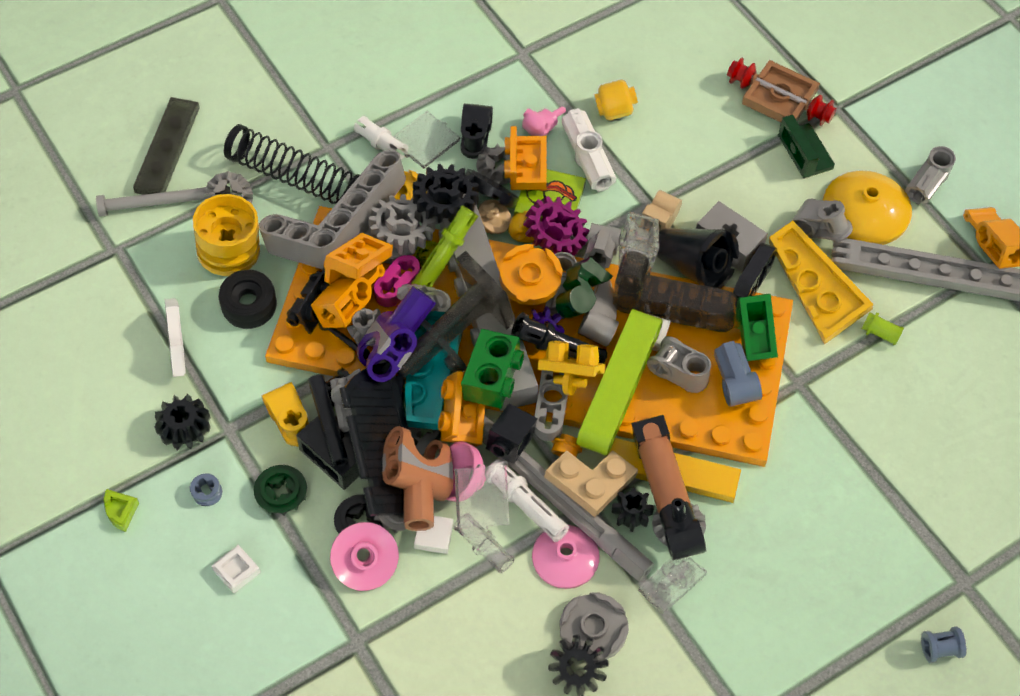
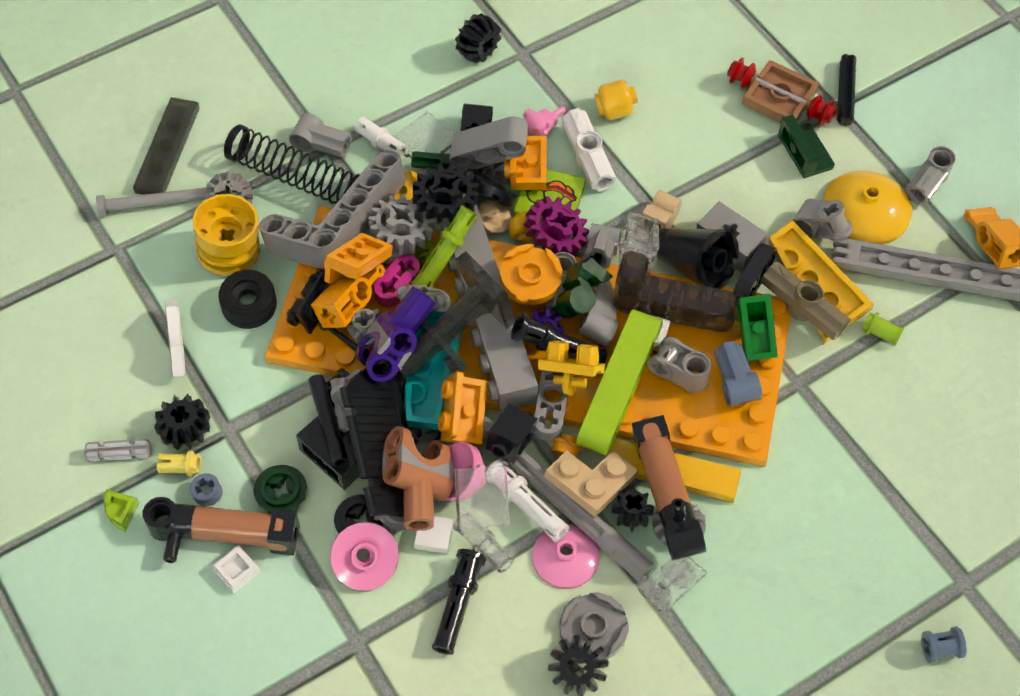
yellow piece [261,382,309,447] -> none
green brick [461,328,524,409] -> none
none -> light grey axle [84,439,151,462]
none -> piece [142,497,300,563]
none -> light yellow pin [157,451,201,477]
none -> light grey piece [289,113,352,158]
none -> dark green axle [411,150,466,172]
none -> black pin [432,548,486,655]
none -> light grey beam [449,116,528,171]
none -> black gear [455,13,502,64]
none -> dark tan piece [760,261,851,340]
none -> black axle [837,54,856,125]

